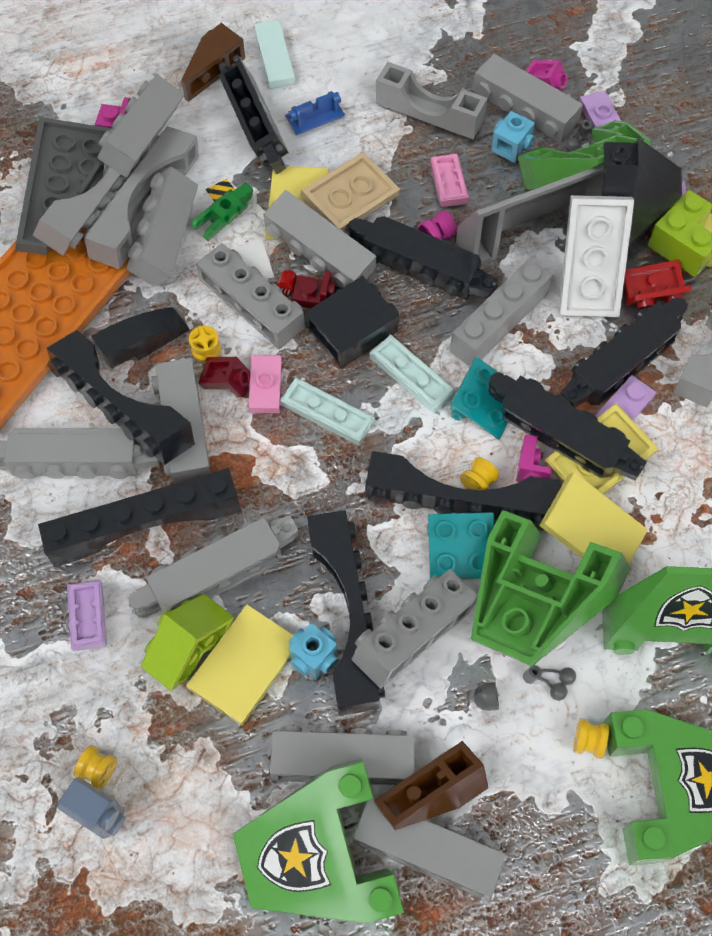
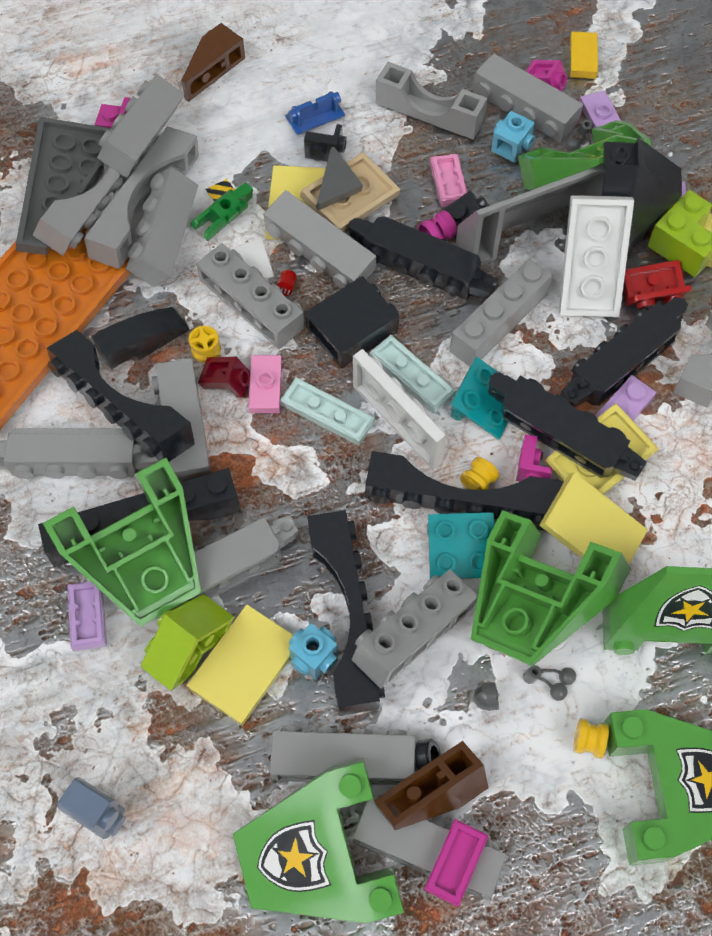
yellow wheel [73,745,117,790] -> none
black hinge [219,54,289,174] -> none
light aqua tile [254,20,295,89] -> none
dark red bracket [291,271,336,309] -> none
none -> bright green wedge [43,458,201,626]
none -> black bracket [304,124,347,162]
none -> dark grey tile [316,147,363,210]
none -> white plate [353,349,446,470]
none -> black tile [415,738,441,770]
none -> dark pink tile [424,819,489,908]
none -> black bracket [444,191,489,229]
none -> yellow tile [570,31,598,79]

